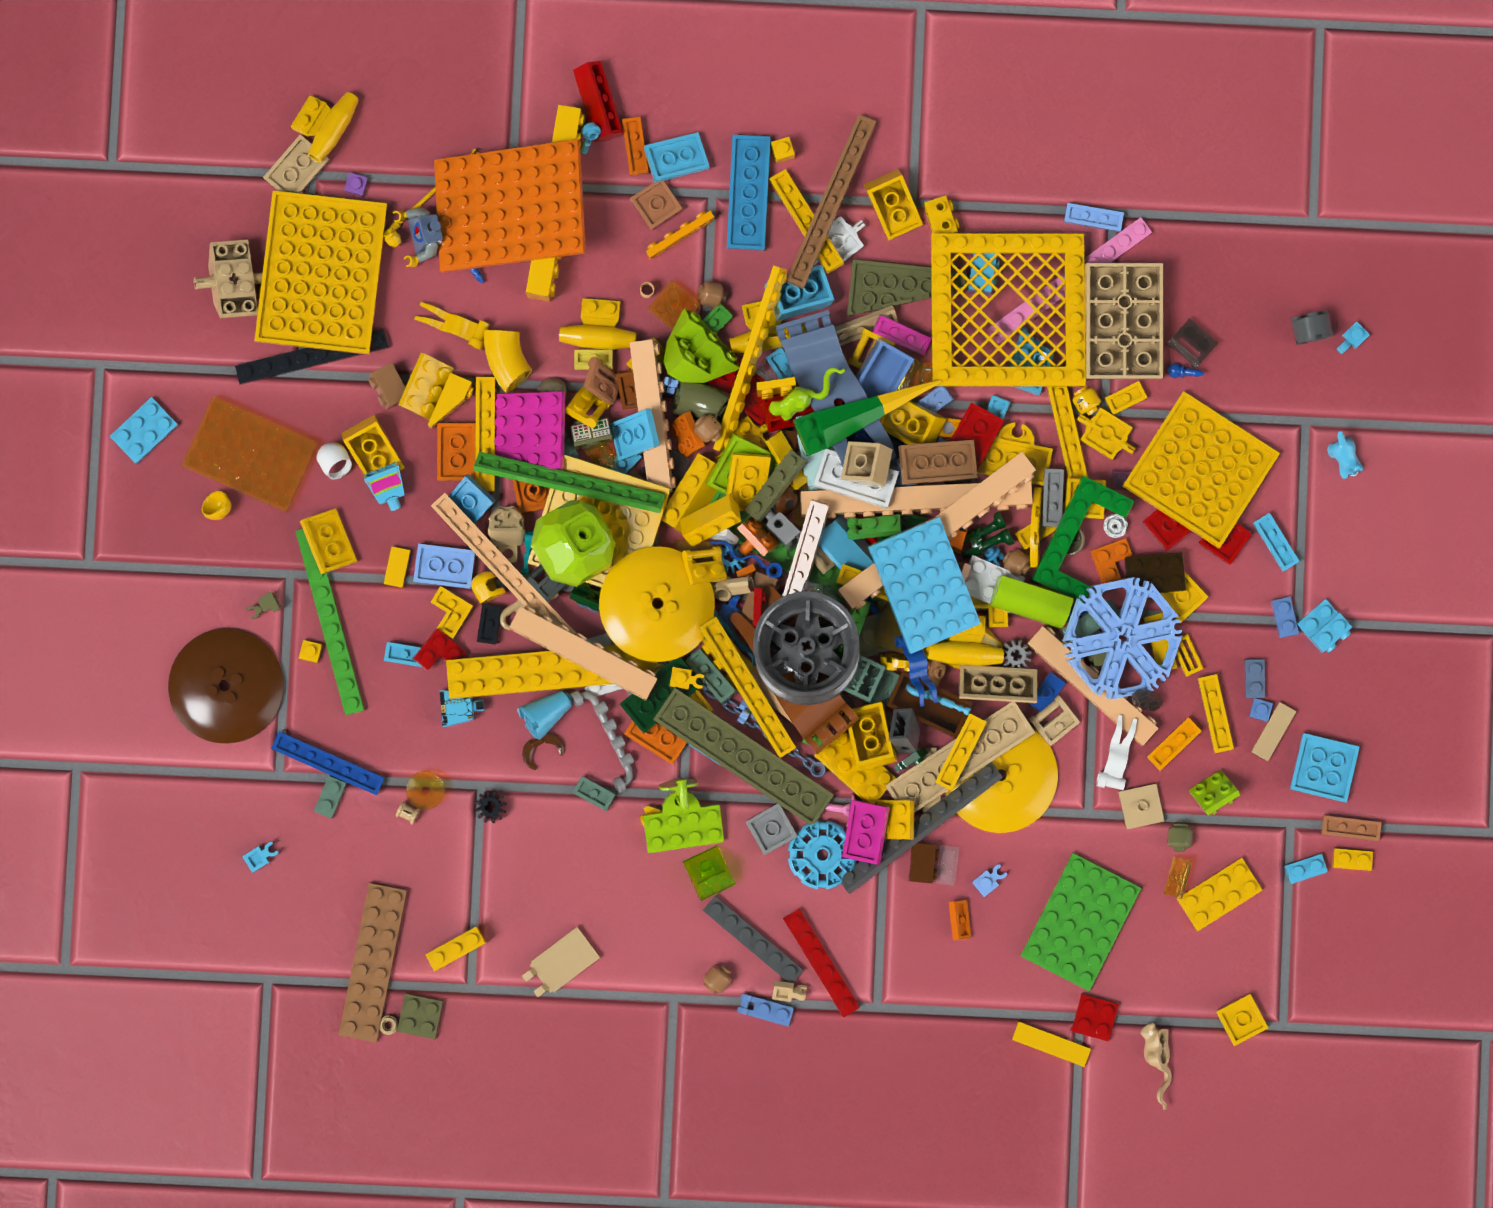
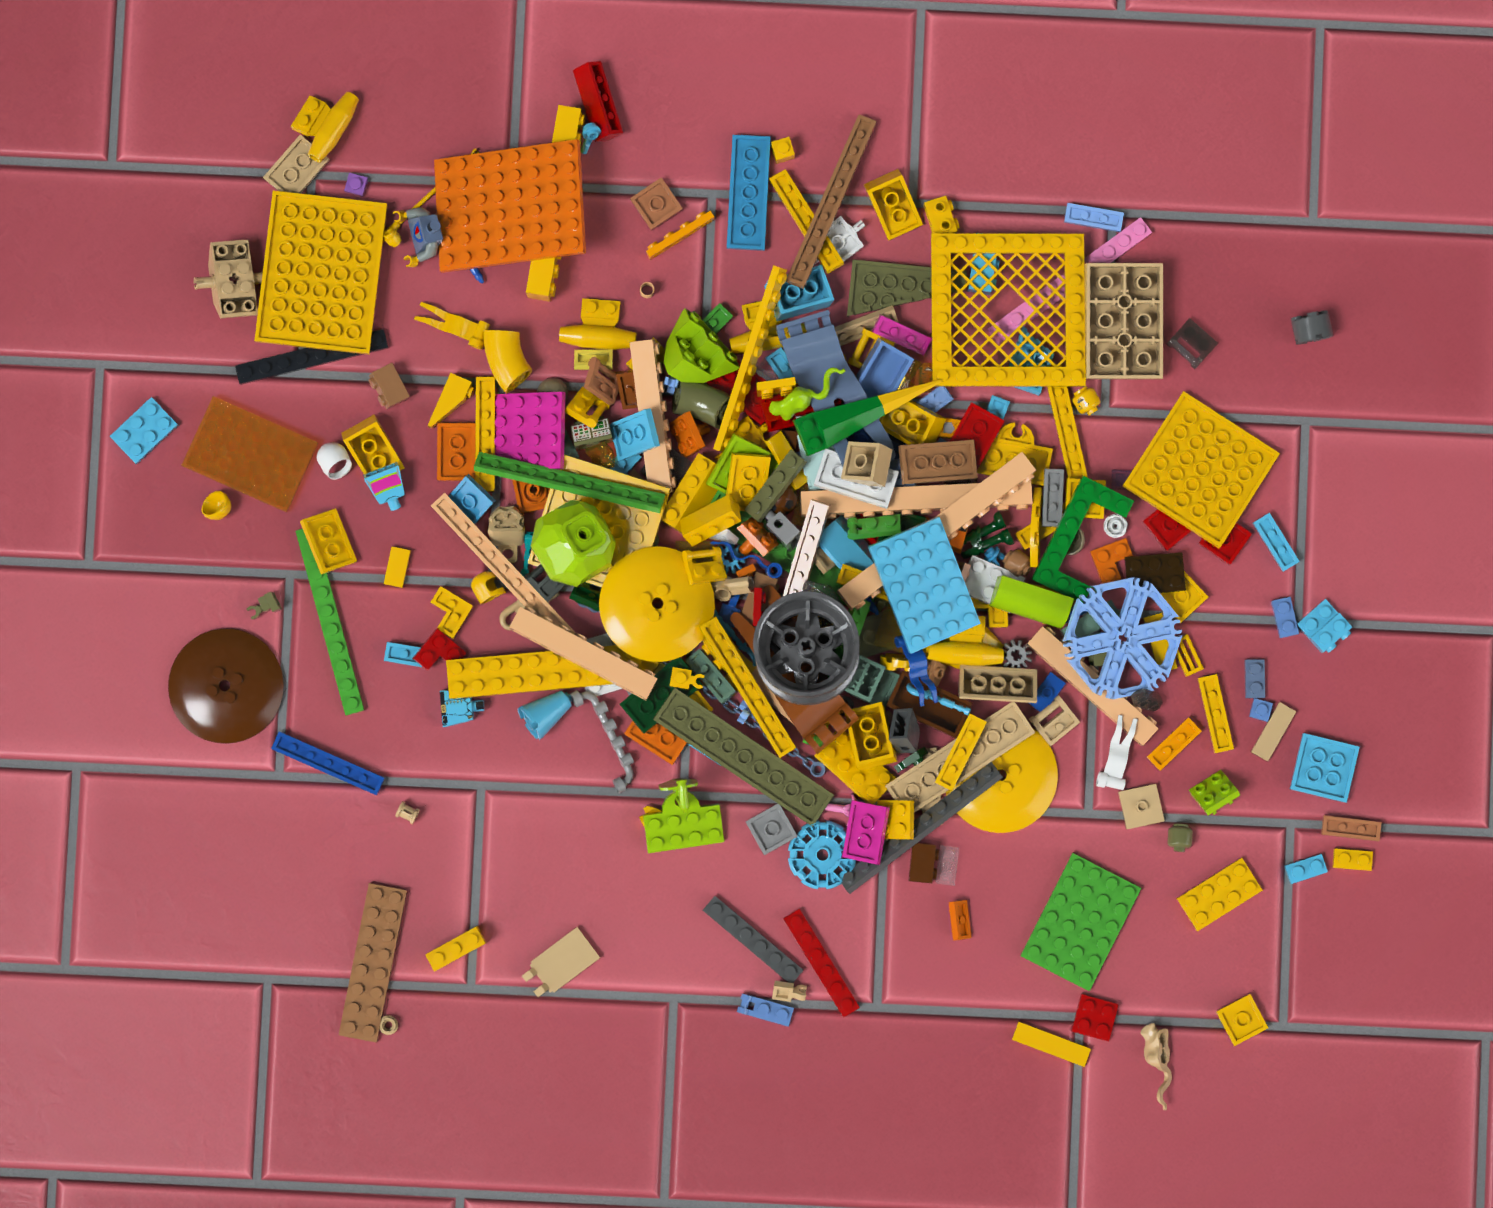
medium azure plate [242,842,279,873] -> none
yellow plate [299,640,323,663] -> none
sand green plate [314,776,347,819] -> none
olive plate [397,993,443,1039] -> none
yellow plate [398,353,454,420] -> none
clear yellow dish [406,771,445,810] -> none
light blue plate [413,544,475,589] -> none
black gear [474,791,507,823] -> none
black plate [477,604,502,645] -> none
reddish brown piece [522,732,564,770] -> none
sand green plate [572,776,615,811] -> none
orange plate [622,116,649,176] -> none
medium azure plate [643,132,710,183] -> none
clear yellow plate [647,280,701,330] -> none
clear neon green slope [683,845,736,901] -> none
medium nougat head [694,414,722,443] -> none
medium nougat head [697,281,727,307] -> none
medium nougat head [704,965,732,994] -> none
light blue plate [972,864,1007,897] -> none
yellow plate [1077,407,1136,460] -> none
yellow plate [1104,381,1147,415] -> none
clear yellow plate [1164,857,1192,899] -> none
blue bar [1167,363,1204,378] -> none
medium azure animal [1327,431,1363,479] -> none
medium azure plate [1337,321,1370,354] -> none

